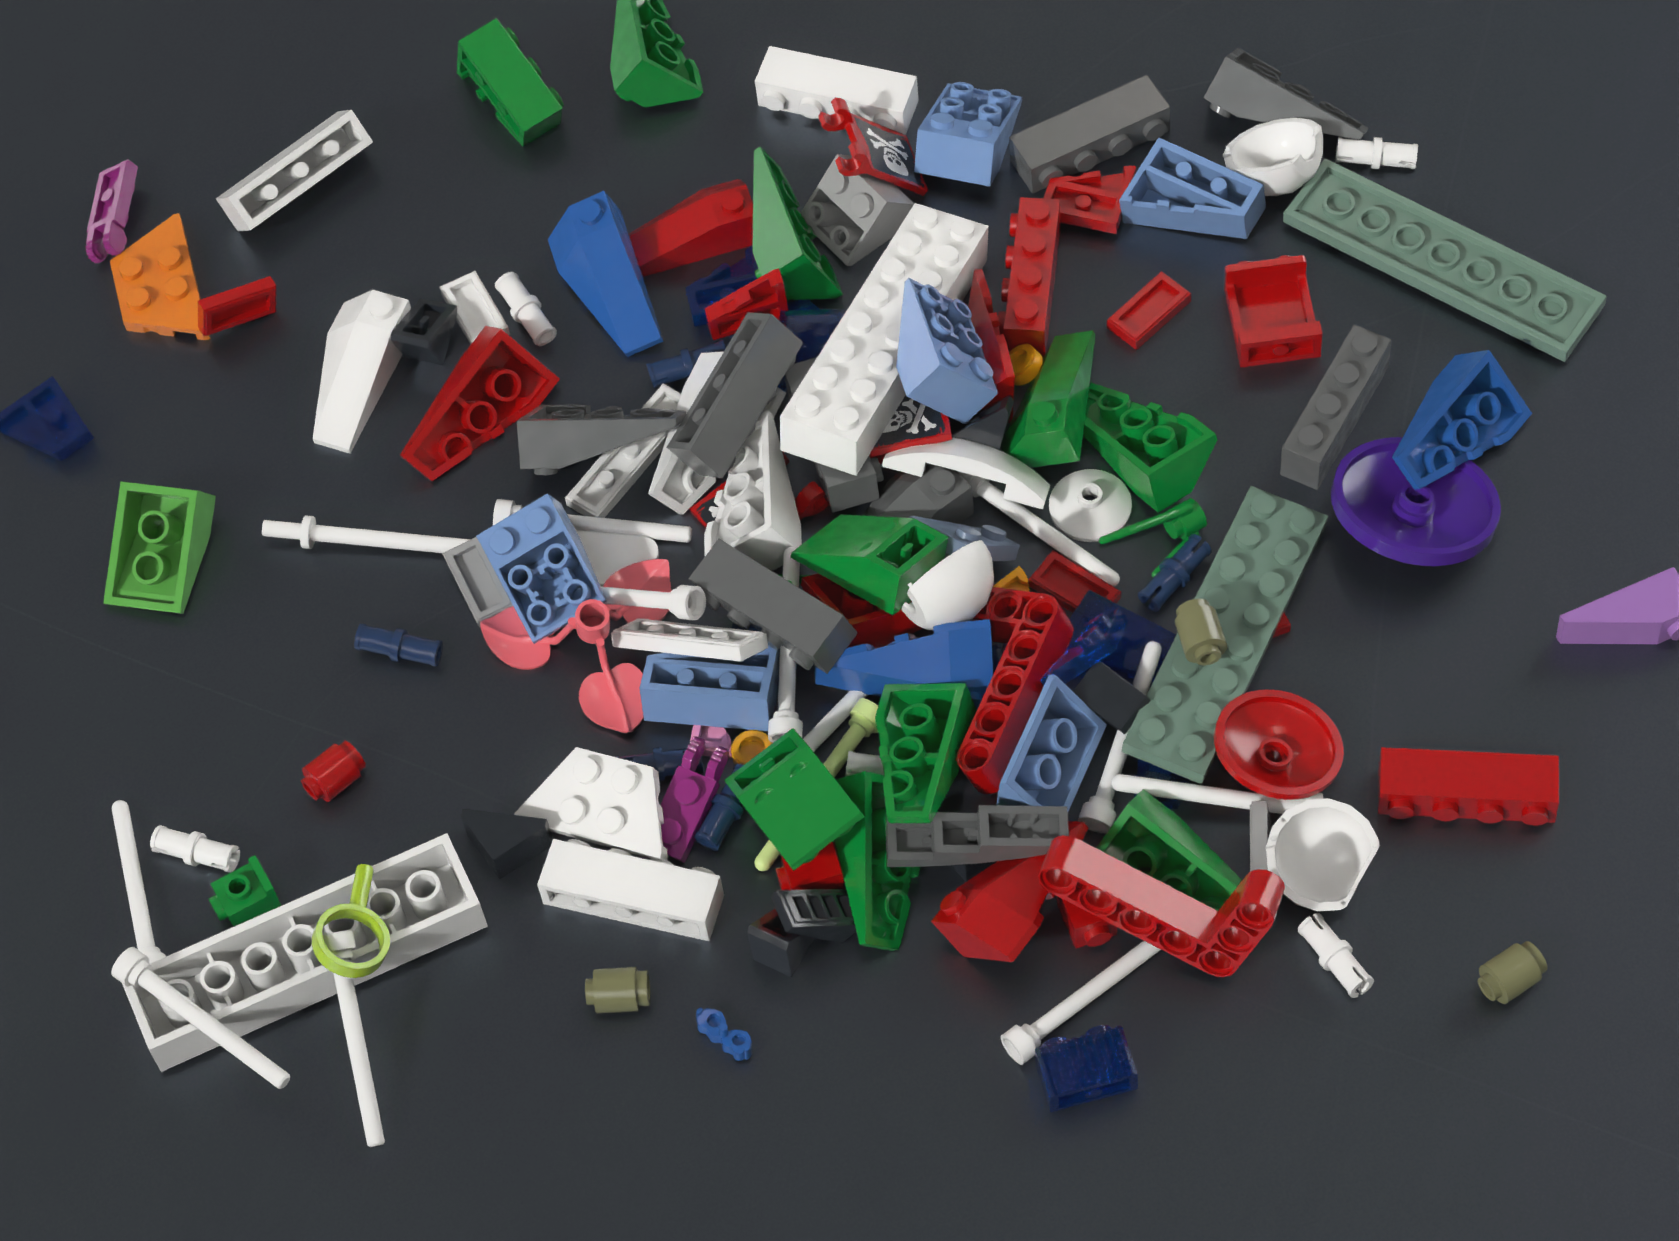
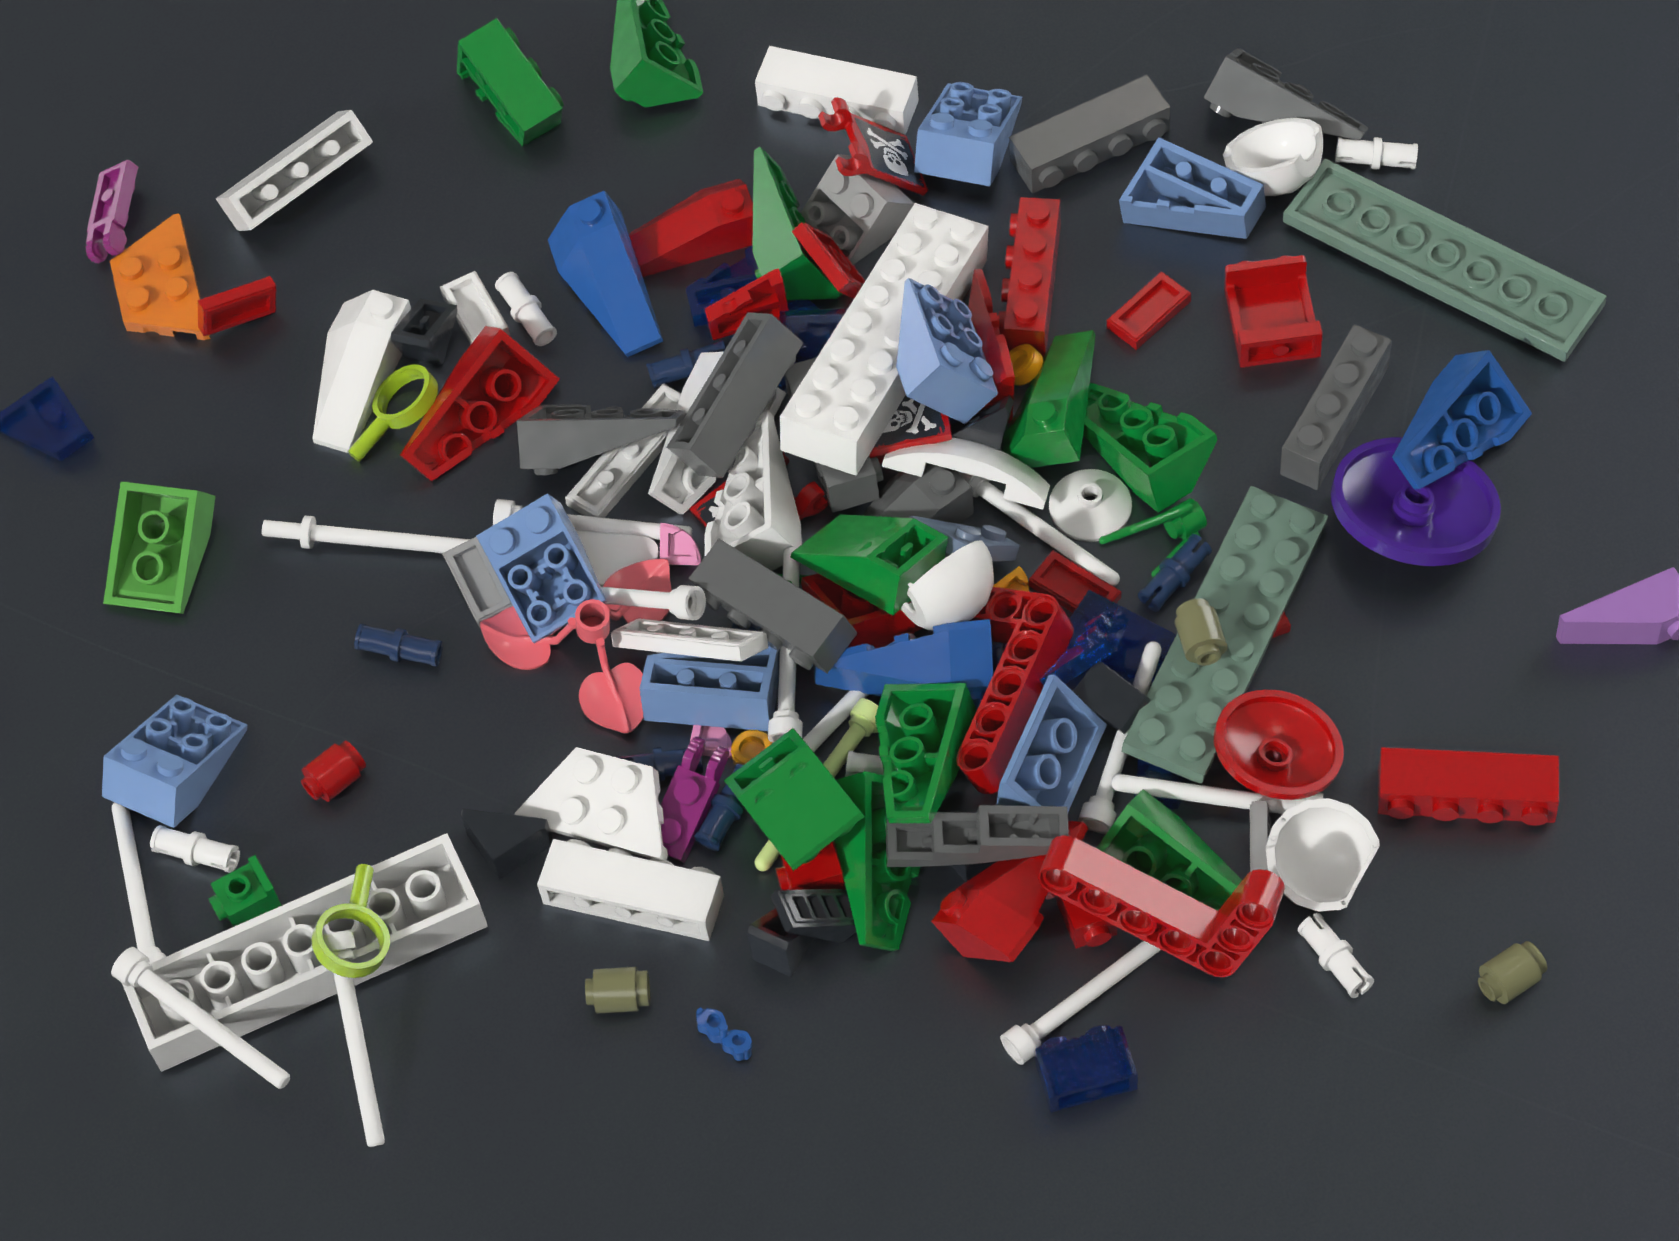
red wing [1043,165,1136,234] -> none
none -> medium blue slope [102,694,248,828]
none -> lime piece [347,364,438,462]
none -> bright pink tile [660,523,702,565]
none -> red tile [791,222,866,299]

